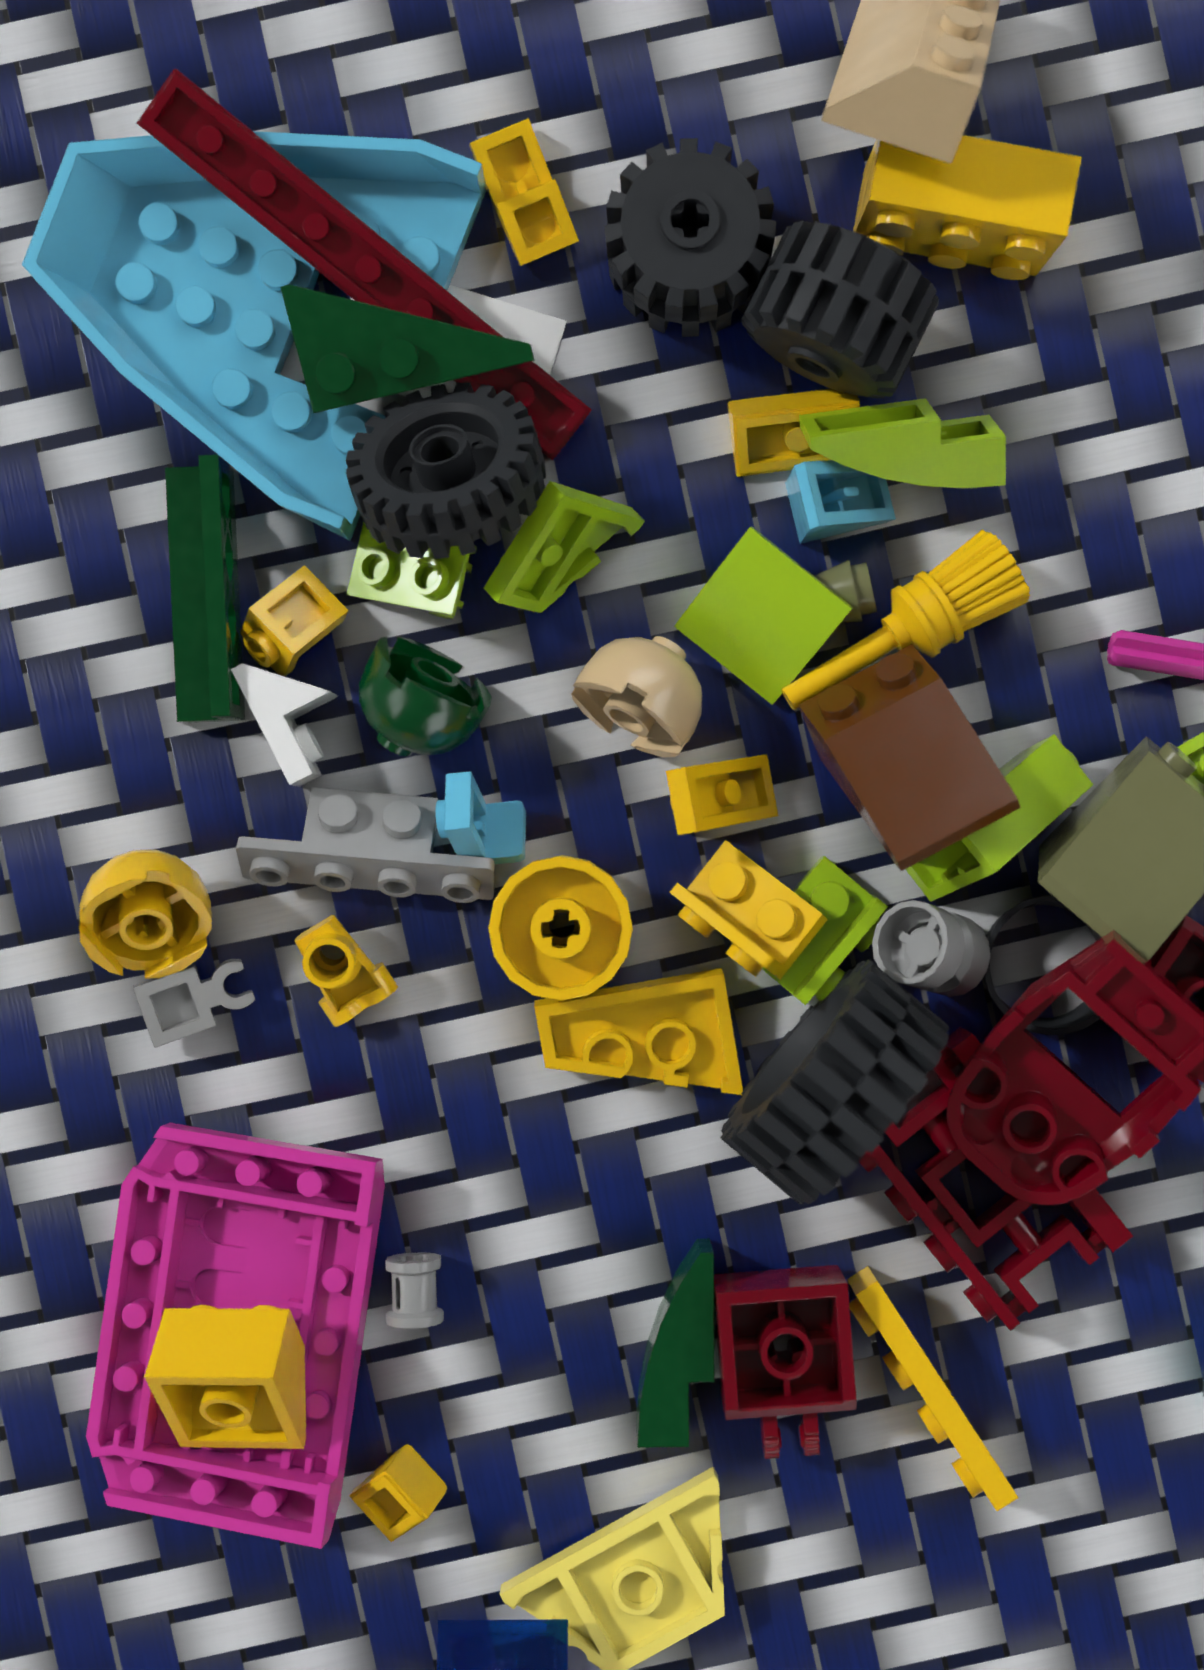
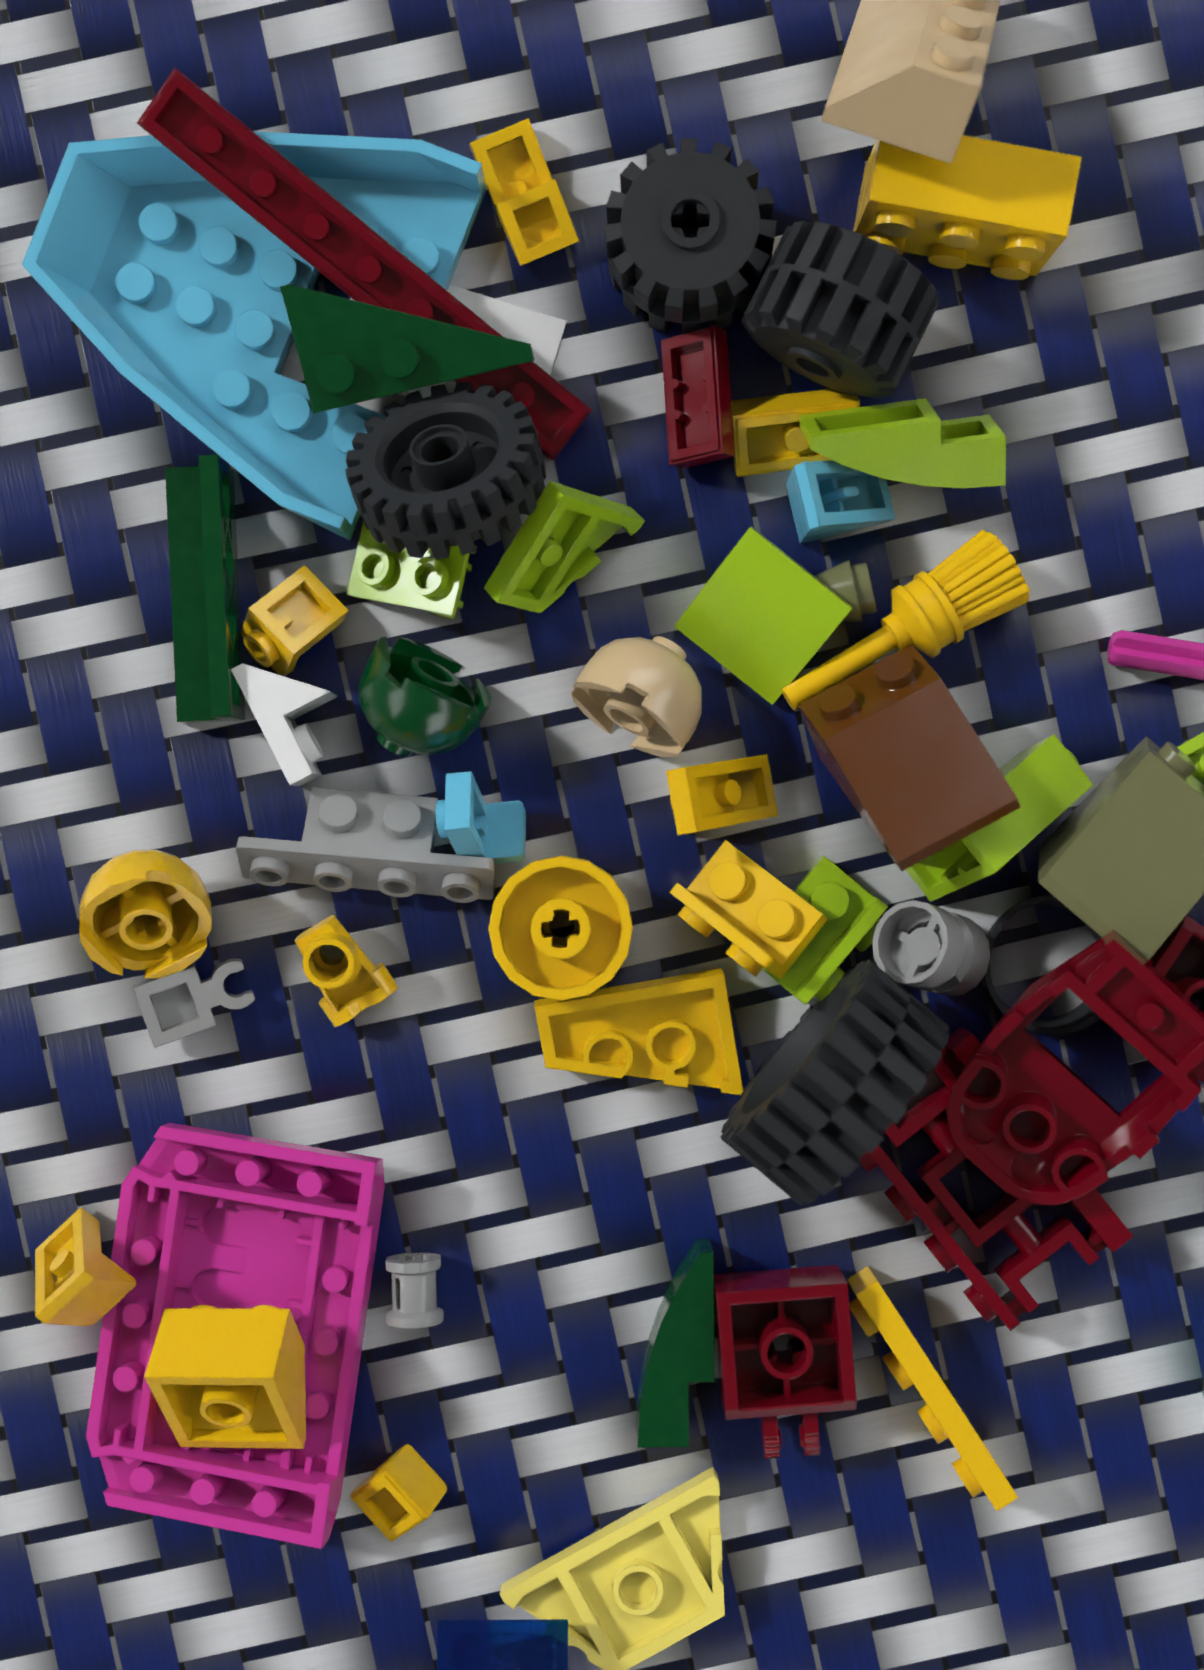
none -> yellow slope [35,1207,137,1326]
none -> dark red plate [661,325,735,469]

